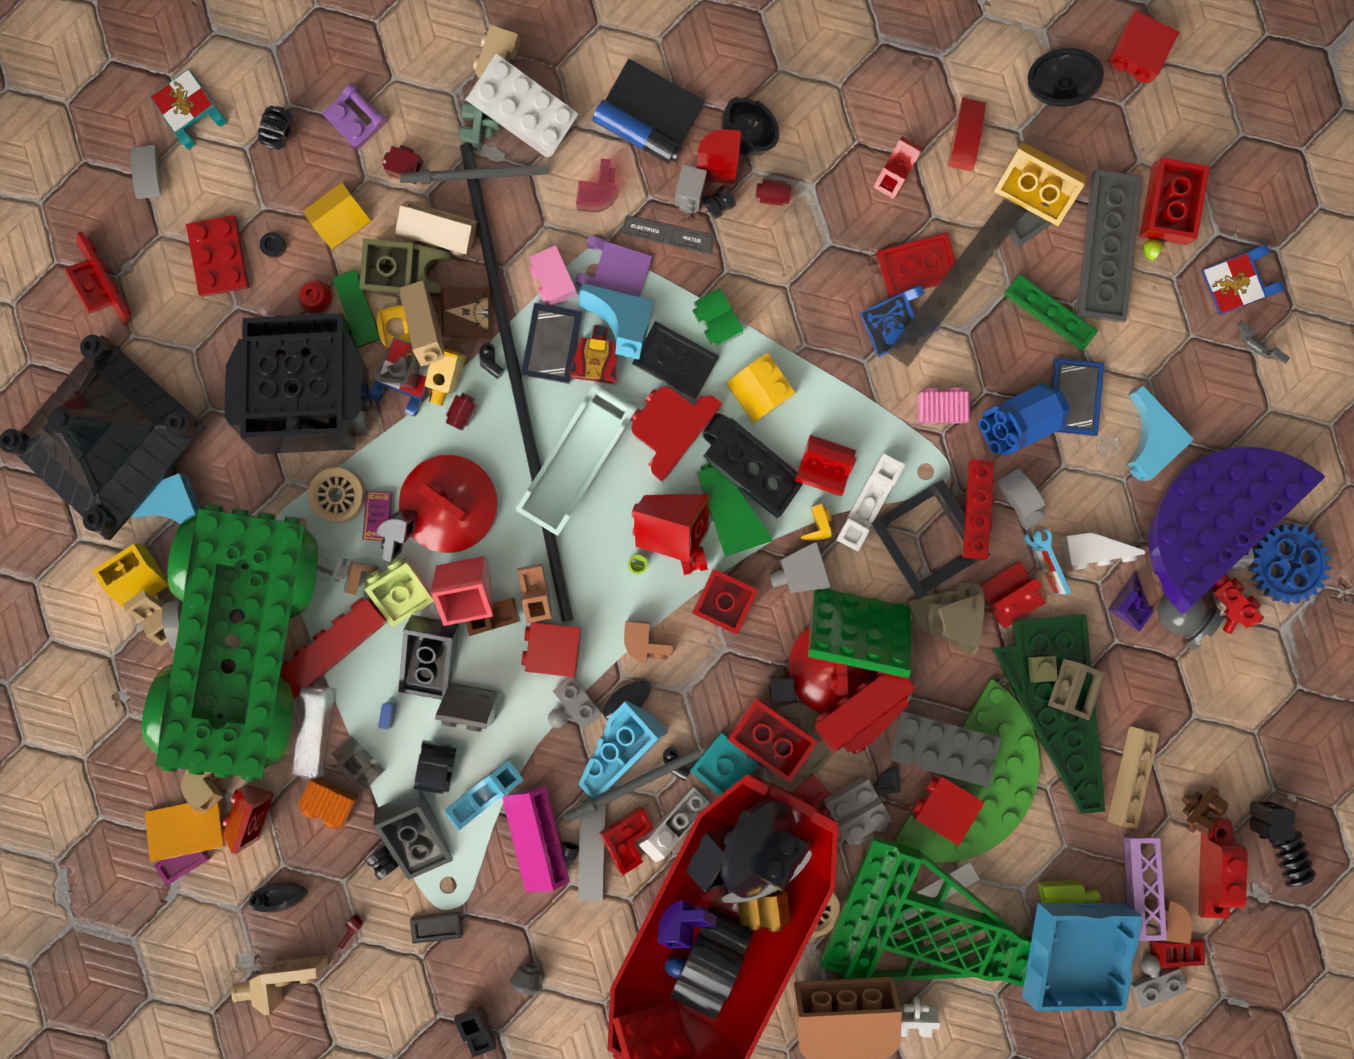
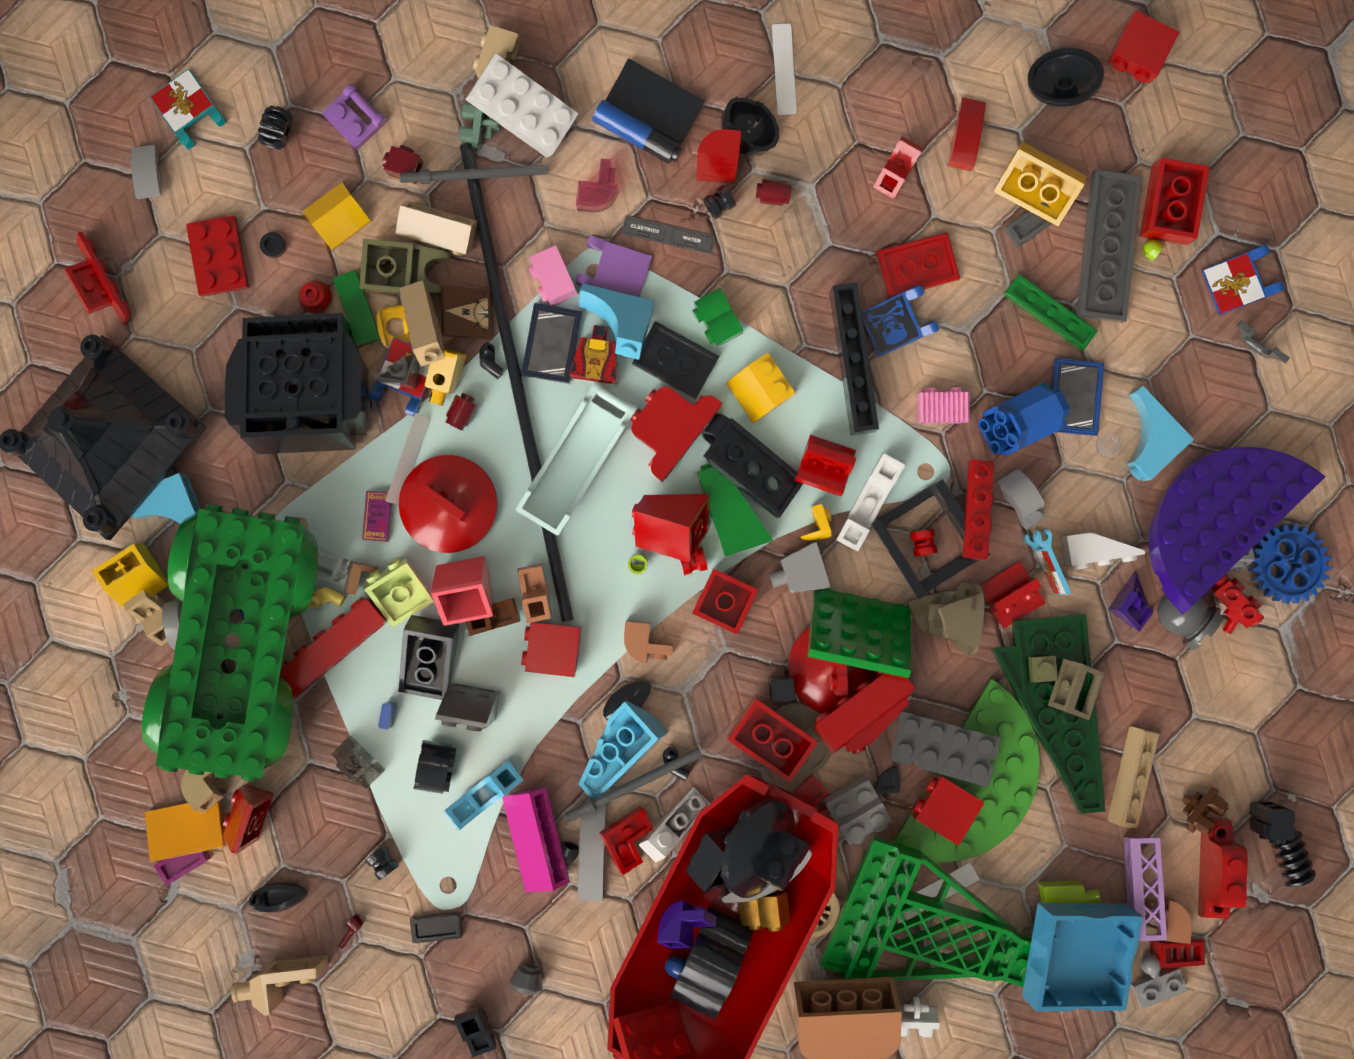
clear slope [293,684,338,781] -> none
orange brick [297,777,358,829] -> none
tan wheel [308,468,366,522] -> none
dark grey slope [373,790,453,880] -> none
brick [376,510,417,562] -> none
light grey plate [548,677,602,730] -> none
light grey brick [675,165,707,213] -> none
teal plate [690,732,759,796] -> none
clear smoke tile [888,199,1025,367] -> none
none -> light yellow arm [309,587,346,608]
none -> white sticker [386,413,430,505]
none -> white sticker [772,23,797,115]
none -> black brick [829,282,879,436]
none -> red wheel [910,529,938,557]

